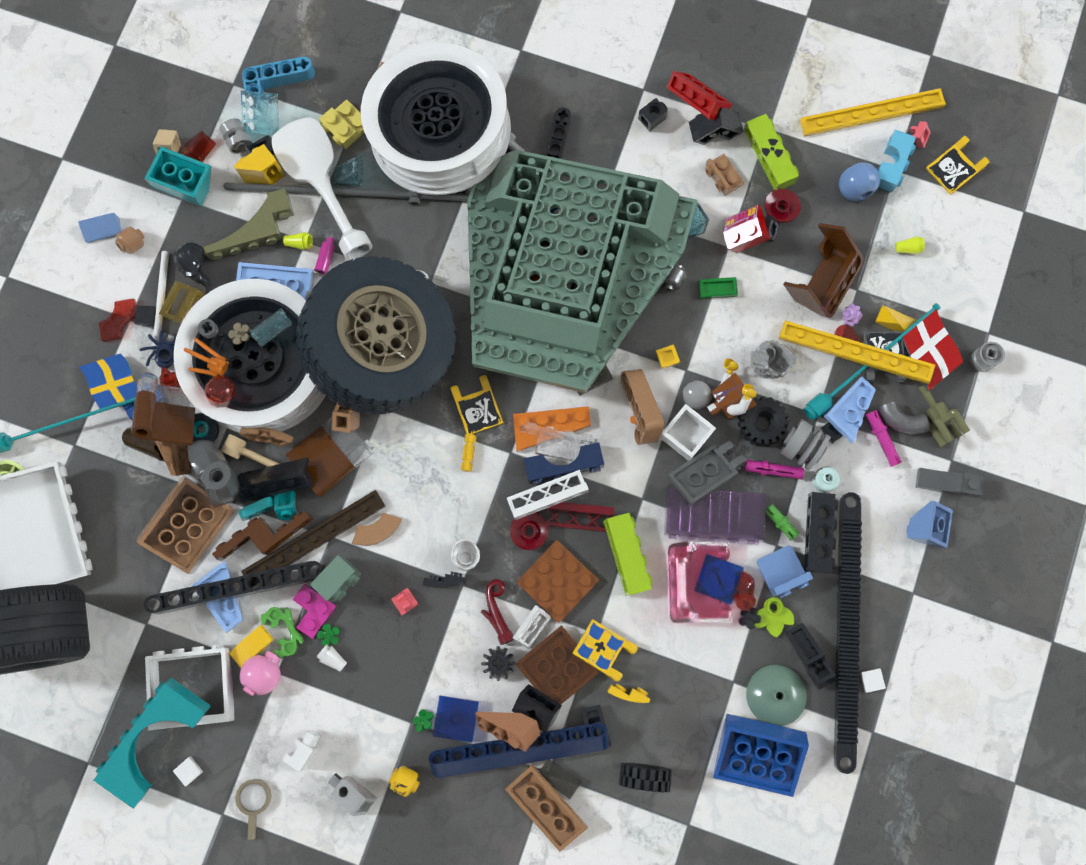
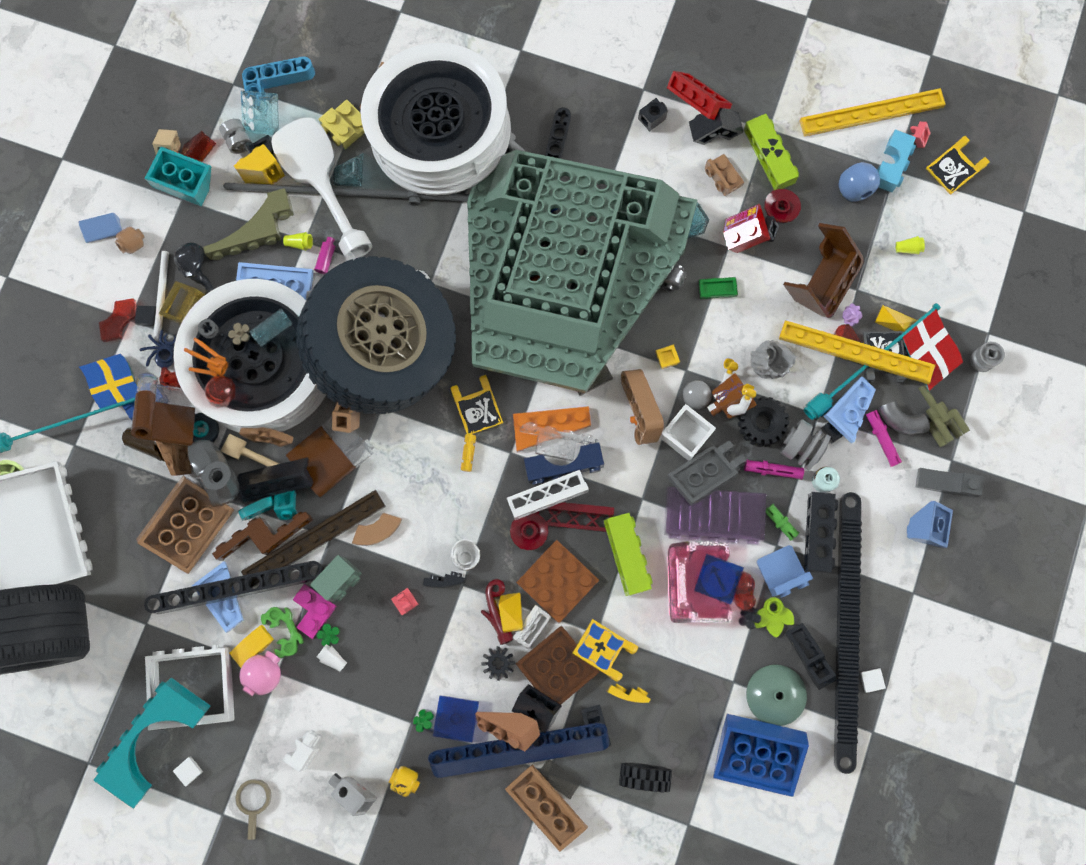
none -> yellow slope [499,593,523,633]

